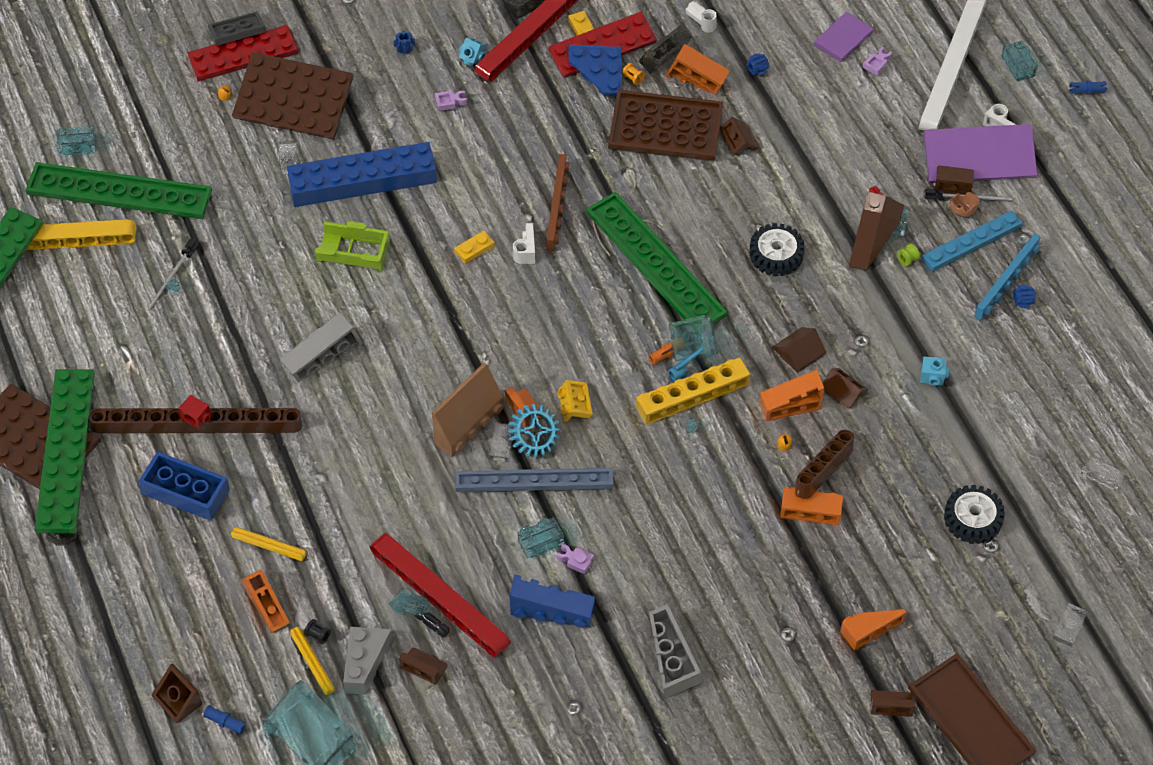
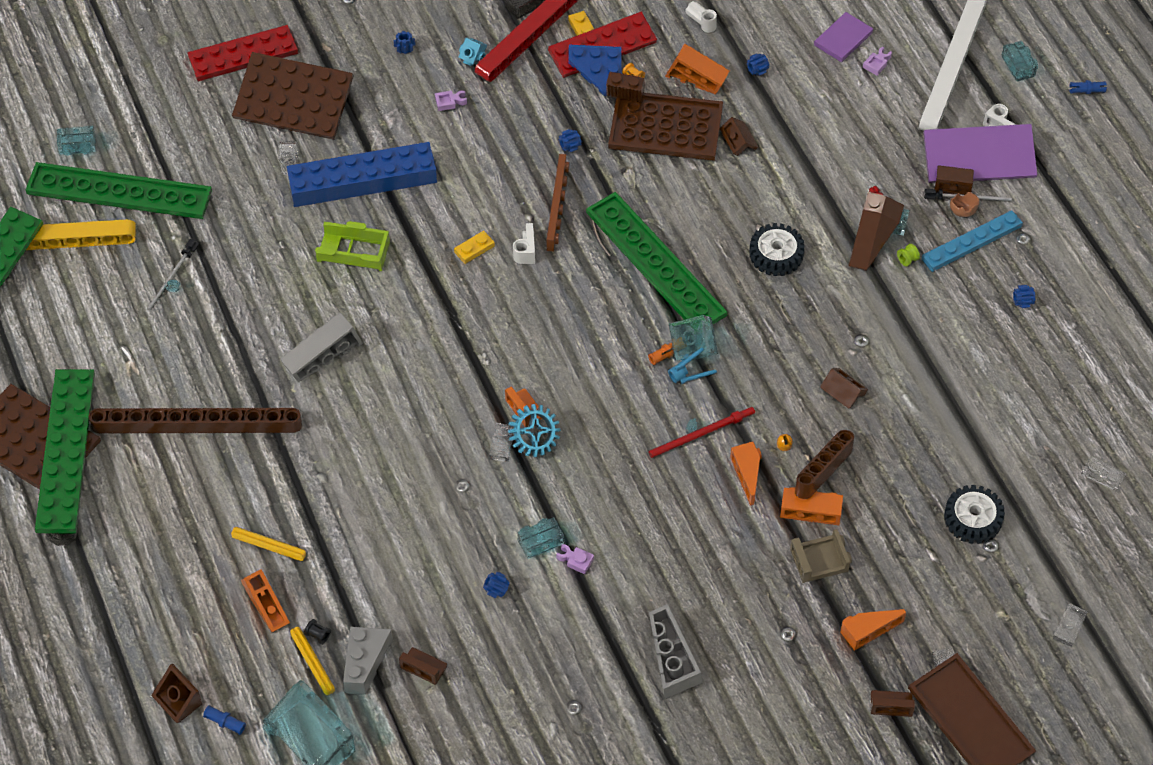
blue brick [138,451,230,521] -> none
red brick [178,395,211,429] -> none
dark grey tile [208,11,267,46] -> none
light orange hinge [218,85,233,101] -> none
red beam [369,533,511,658] -> none
clear light blue piece [389,588,429,615] -> none
black axle [414,607,450,637] -> none
medium nougat slope [432,363,503,457] -> none
sand blue plate [455,468,613,492] -> none
blue wedge [510,574,595,628] -> none
yellow bracket [558,380,593,422] -> none
yellow brick [636,357,750,425] -> none
clear smoke brick [639,25,692,74] -> none
orange wedge [759,370,824,422] -> none
reddish brown slope [773,327,826,373] -> none
medium azure brick [920,356,949,385] -> none
dark azure plate [975,233,1041,321] -> none
none -> blue gear [483,572,510,598]
none -> blue gear [559,129,581,152]
none -> reddish brown brick [606,71,645,103]
none -> red bar [649,407,755,458]
none -> orange slope [730,442,762,506]
none -> dark tan panel [790,529,852,583]

